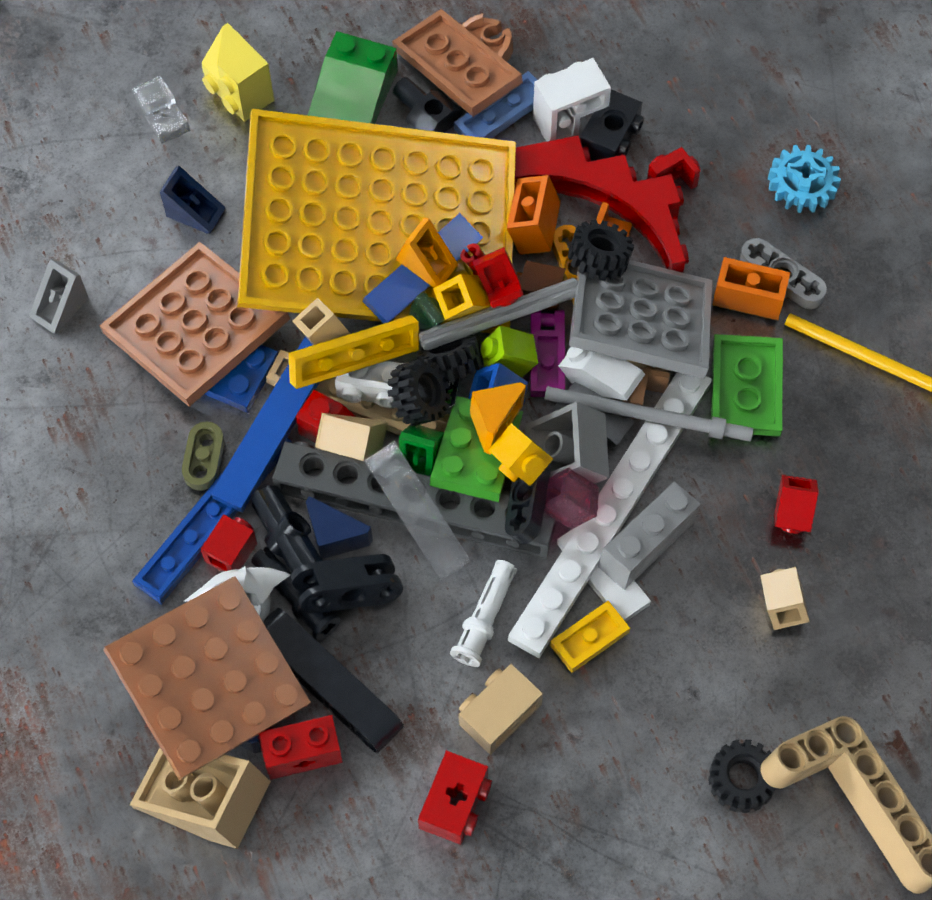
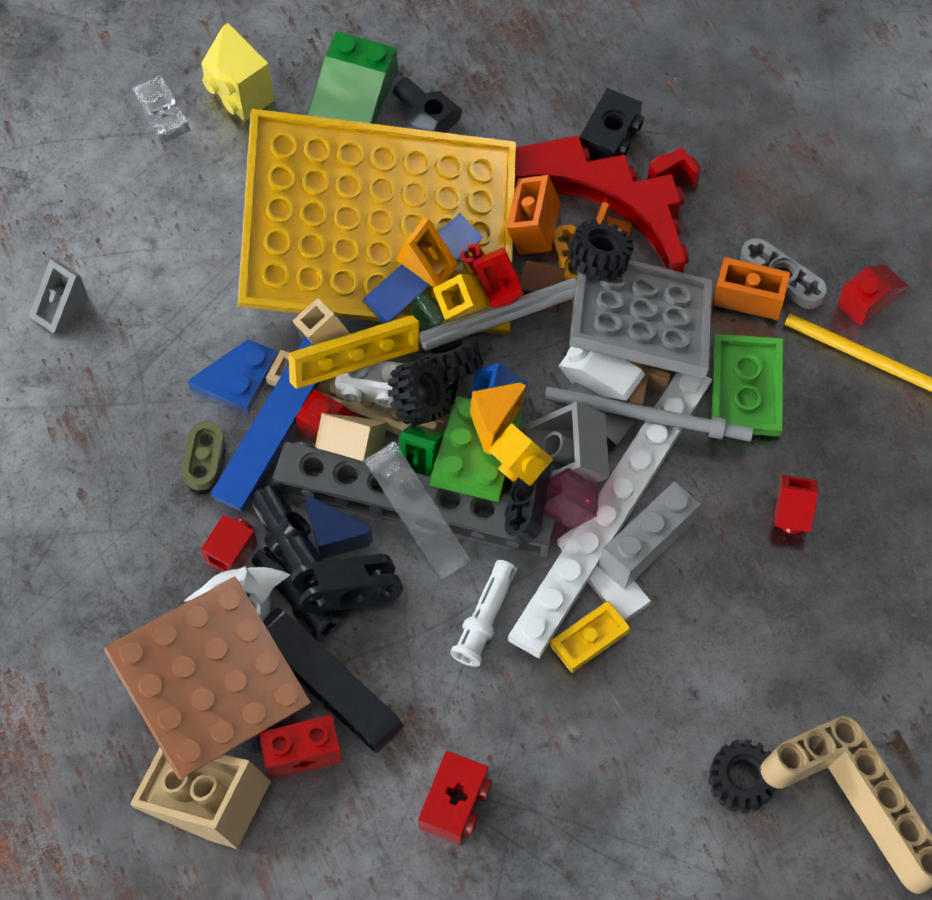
nougat plate [99,242,290,407] -> none
blue tile [132,438,292,605] -> none
dark blue slope [160,166,226,234] -> none
nougat plate [392,9,523,117] -> none
medium blue plate [454,71,537,139] -> none
tan brick [459,664,543,755] -> none
lime brick [481,326,538,378] -> none
magenta plate [530,310,565,397] -> none
white brick [533,58,611,142] -> none
tan brick [760,567,810,630] -> none
medium azure gear [768,145,841,213] -> none
none -> red slope [837,264,909,328]

